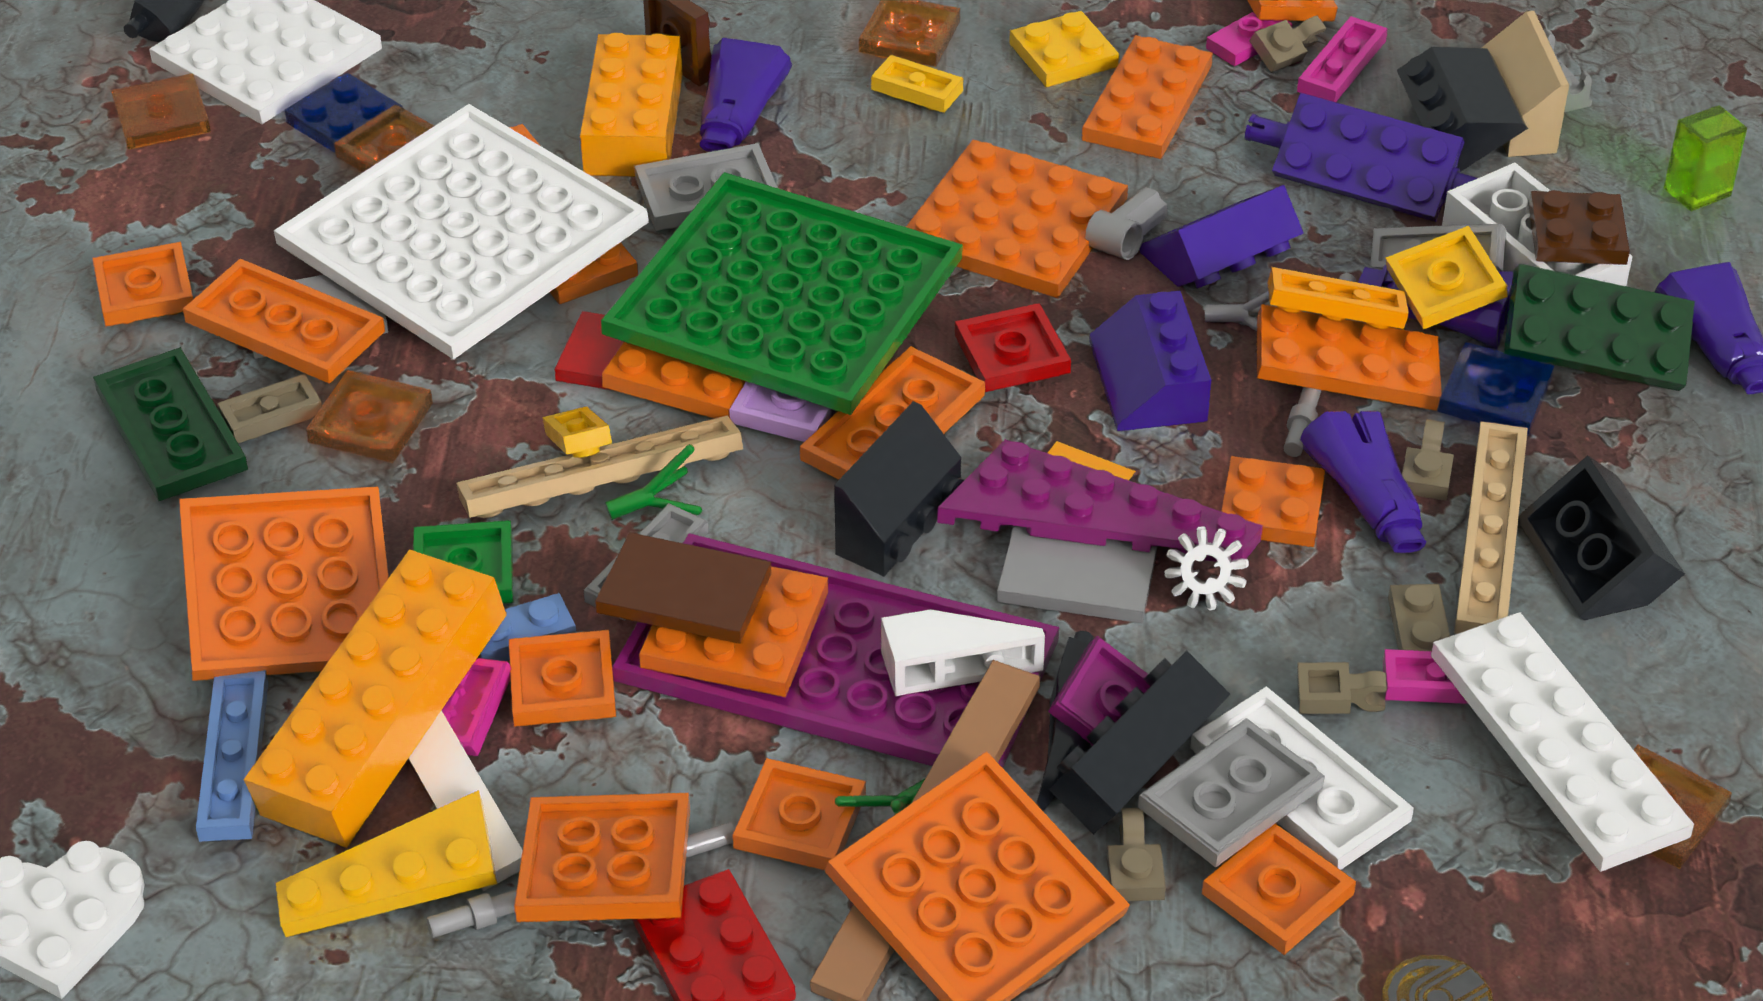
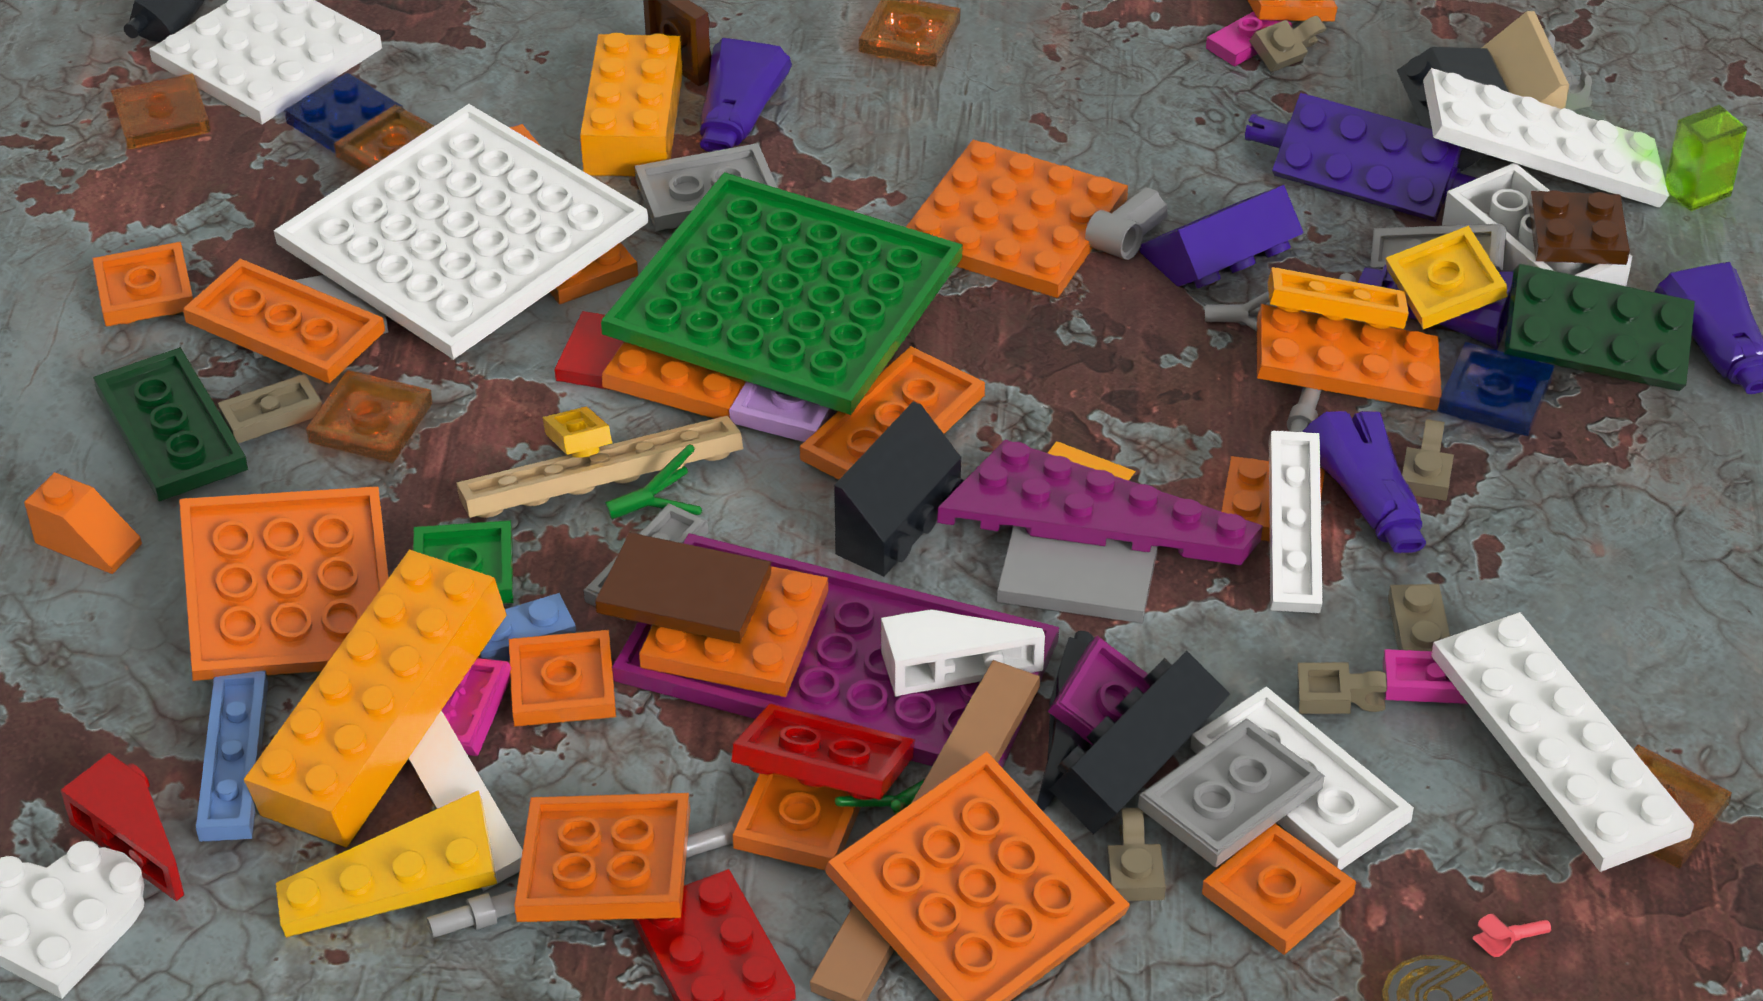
yellow plate [871,55,963,113] -> none
red plate [955,303,1071,392] -> none
yellow plate [1009,10,1119,87] -> none
orange plate [1082,35,1213,159] -> none
dark purple slope [1089,291,1211,431] -> none
white gear [1164,526,1249,610] -> none
dark pink plate [1297,16,1388,102] -> none
tan plate [1454,421,1528,634] -> none
black slope [1518,455,1685,620] -> none
none -> orange slope [24,472,142,574]
none -> red slope [61,753,184,901]
none -> red plate [731,703,915,800]
none -> white plate [1269,431,1322,613]
none -> white plate [1423,68,1669,208]
none -> coral hand [1472,914,1551,957]

